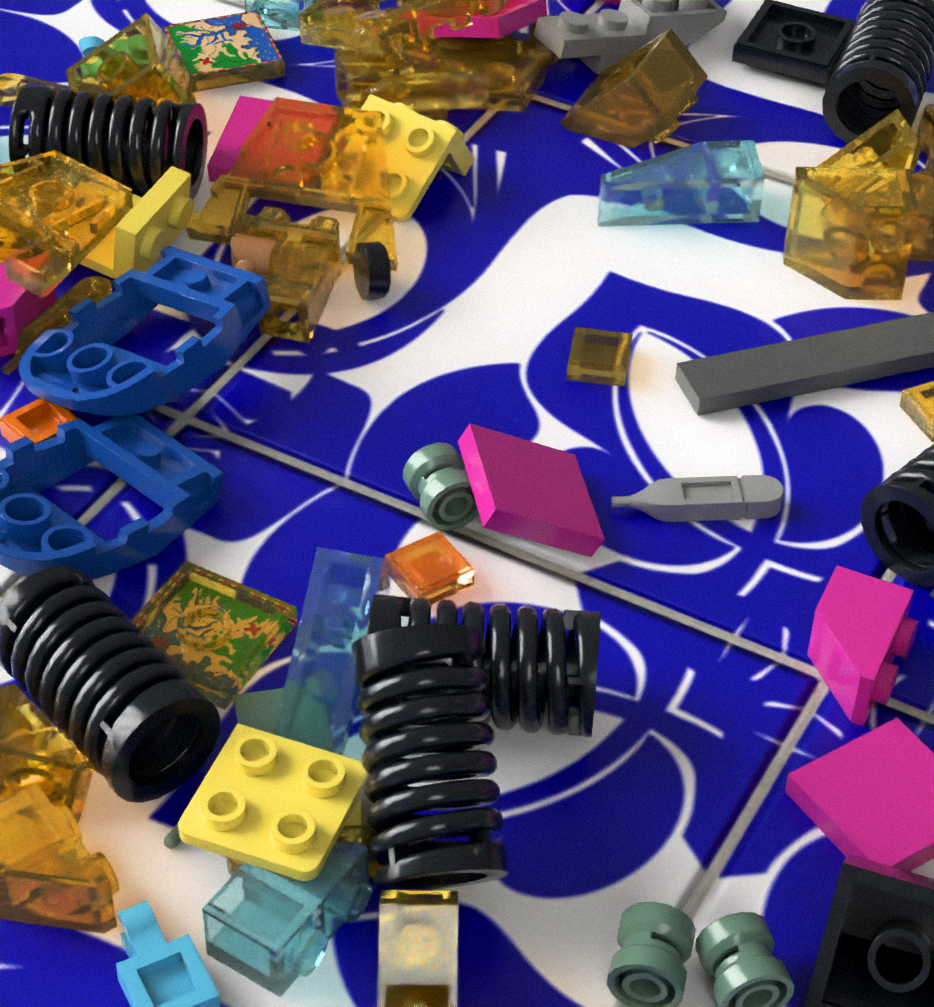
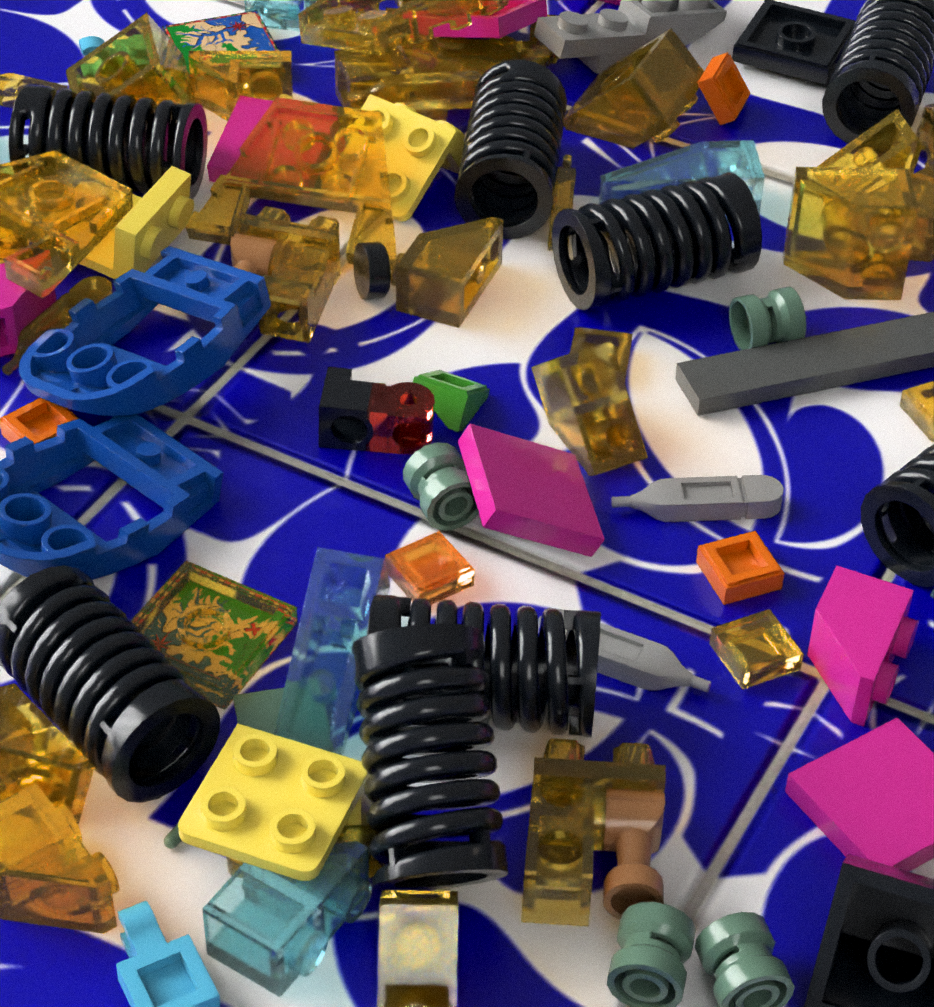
none -> clear yellow slope [188,51,293,121]
none -> leg [319,367,435,454]
none -> clear yellow slope [391,217,504,328]
none -> bright green slope [412,370,490,432]
none -> black piece [454,59,567,239]
none -> clear yellow hips [521,738,666,926]
none -> clear yellow slope [531,341,648,476]
none -> light grey piece [538,609,711,693]
none -> clear yellow piece [547,154,576,251]
none -> black piece [552,172,762,311]
none -> orange tile [696,531,785,605]
none -> orange tile [697,52,750,125]
none -> clear yellow tile [709,609,804,690]
none -> sand green wheel [729,286,806,350]

